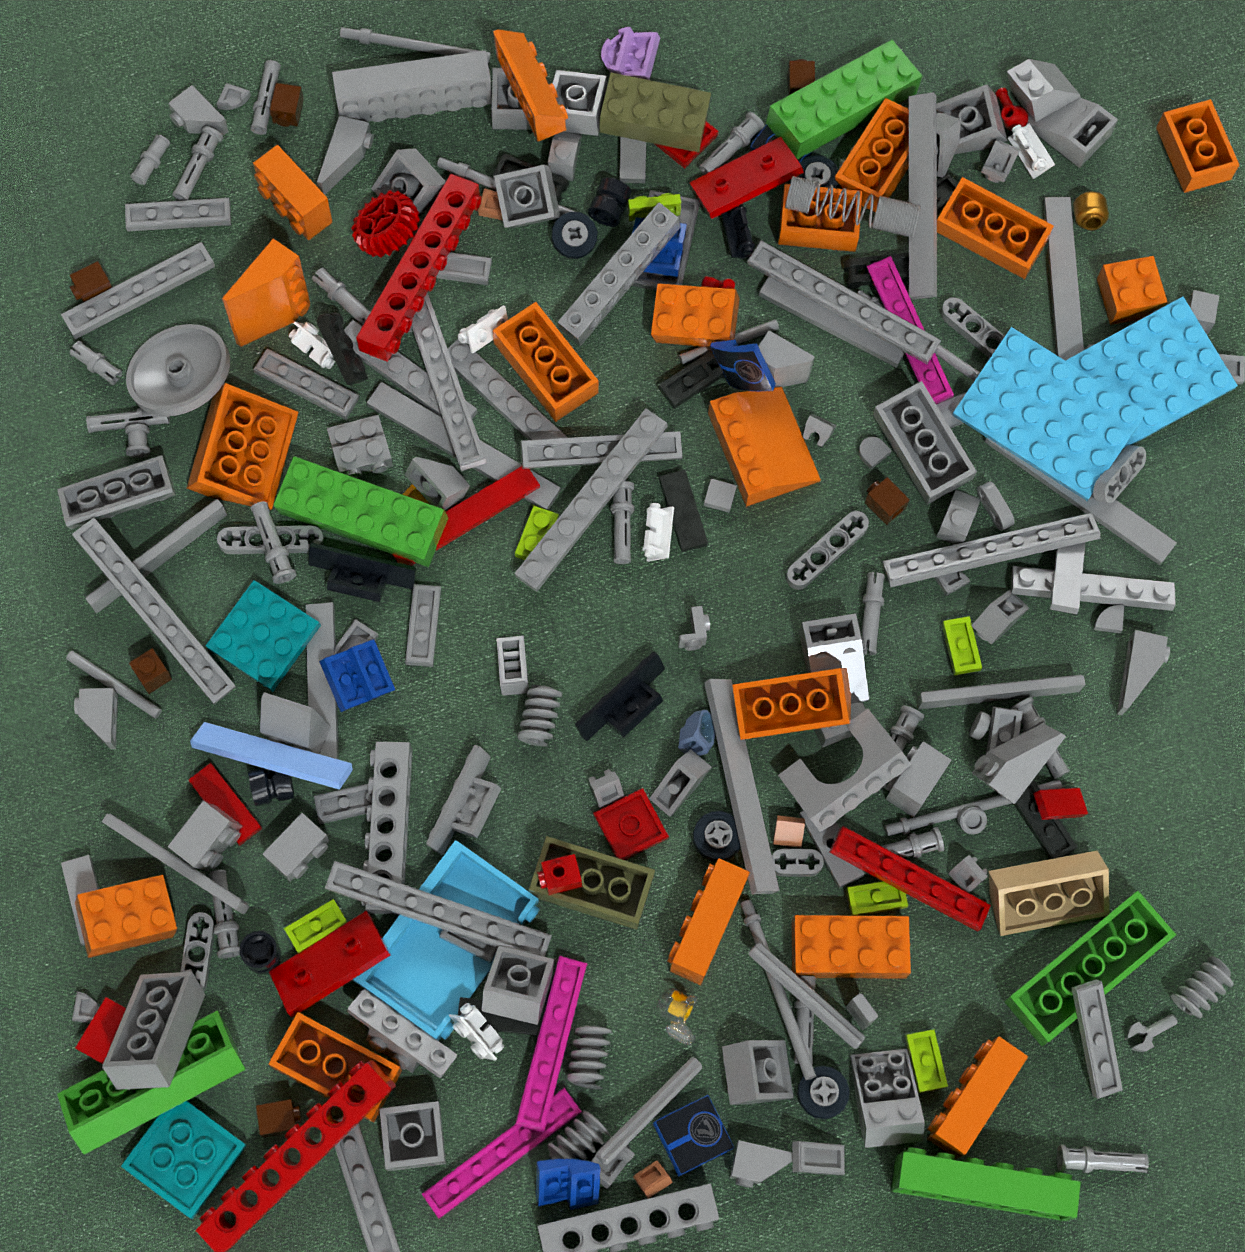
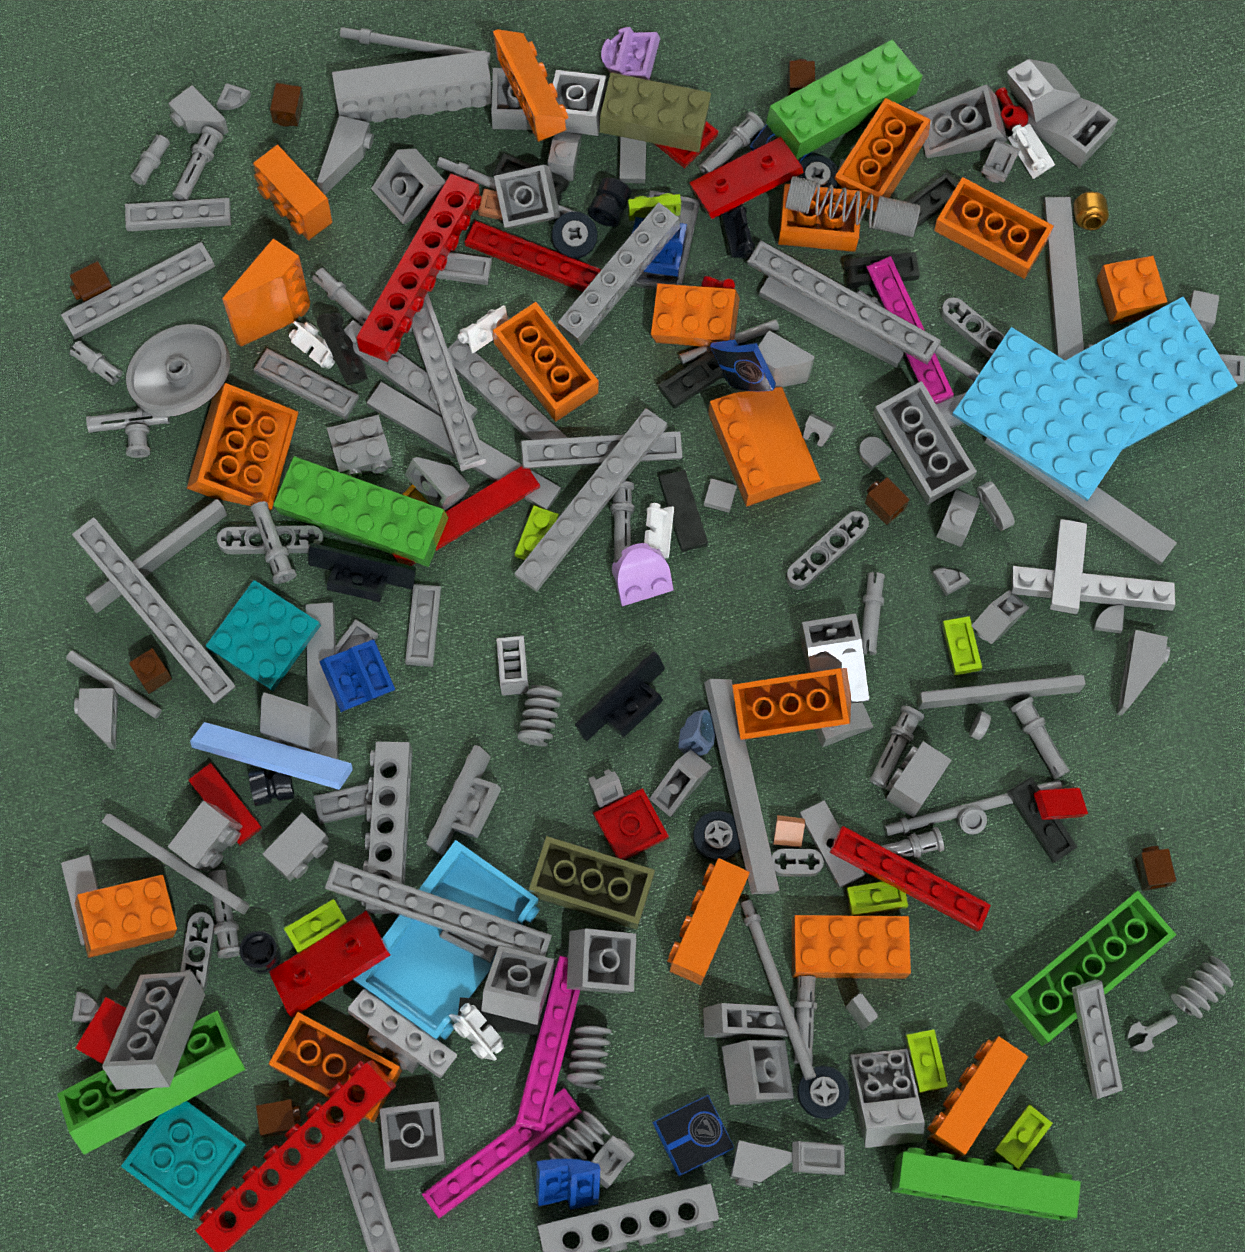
light grey slope [57,455,176,530] -> none
light grey pin [251,60,281,135] -> none
red gear [351,190,420,258] -> none
red brick [537,854,582,895] -> none
light grey axle [596,1057,702,1165] -> none
nougat tile [633,1160,673,1199] -> none
clear piece [656,988,697,1046] -> none
light grey bracket [678,606,710,651] -> none
light grey axle [749,943,865,1049] -> none
light grey arch [778,709,911,832] -> none
light grey tile [883,513,1101,587] -> none
light grey tile [909,92,937,300] -> none
light grey slope [936,113,961,178] -> none
light grey tile [948,855,988,893] -> none
light grey slope [972,723,1066,804] -> none
light grey plate [986,707,1023,754] -> none
tan slope [988,851,1110,936] -> none
light grey pin [1057,1145,1149,1173] -> none
light grey beam [1093,445,1146,503] -> none
orange brick [1156,99,1239,193] -> none
none -> red tile [465,221,602,292]
none -> light grey brick [567,928,636,994]
none -> lavender slope [612,543,673,606]
none -> light grey slope [703,1003,795,1038]
none -> lime plate [993,1104,1053,1170]
none -> reddish brown brick [1135,846,1176,891]

